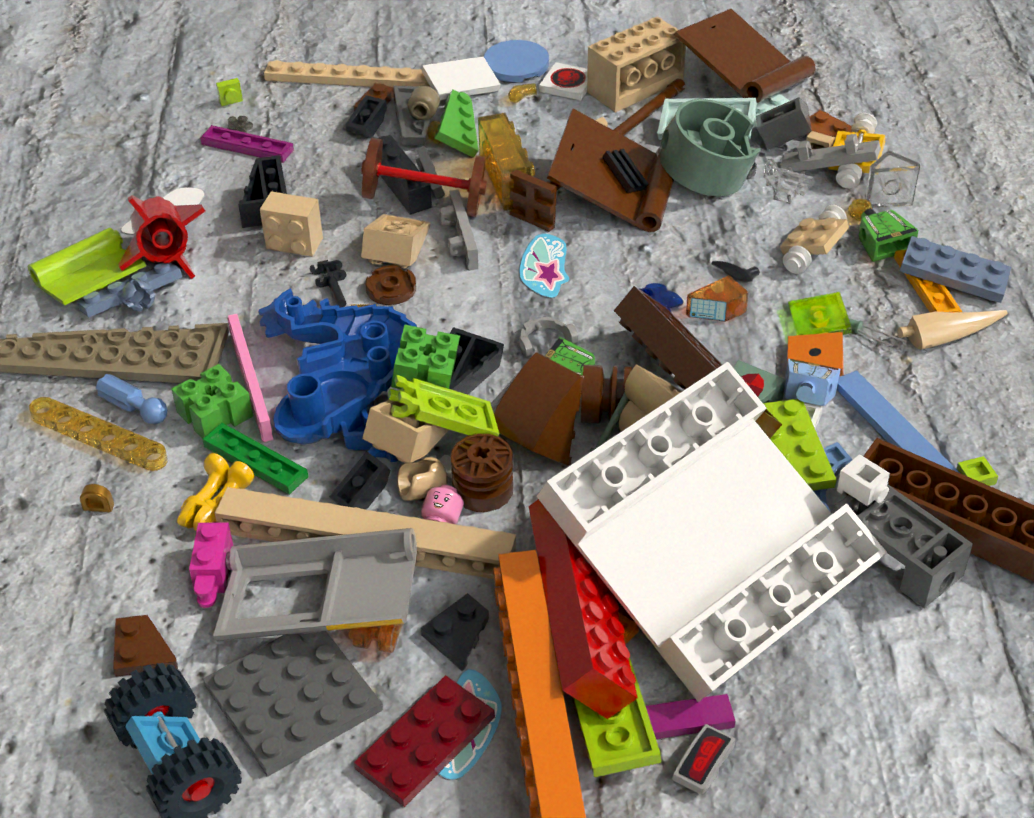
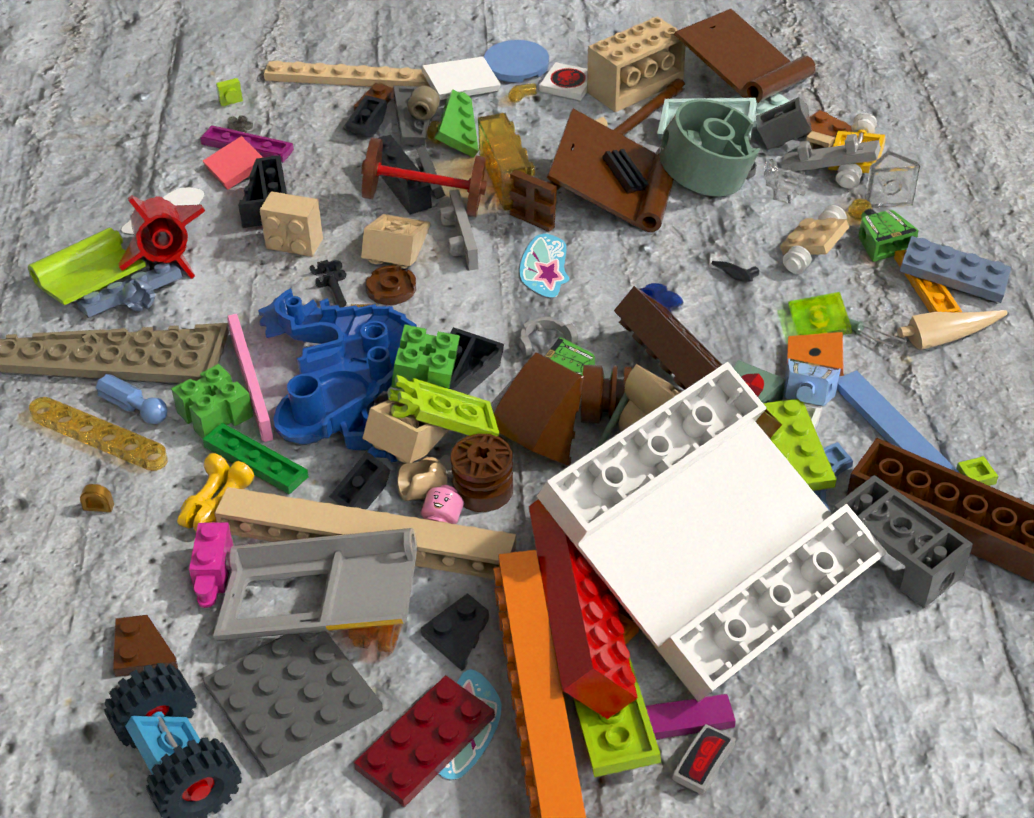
clear orange slope [686,275,749,322] -> none
white brick [837,454,890,506] -> none
none -> coral tile [203,136,263,190]

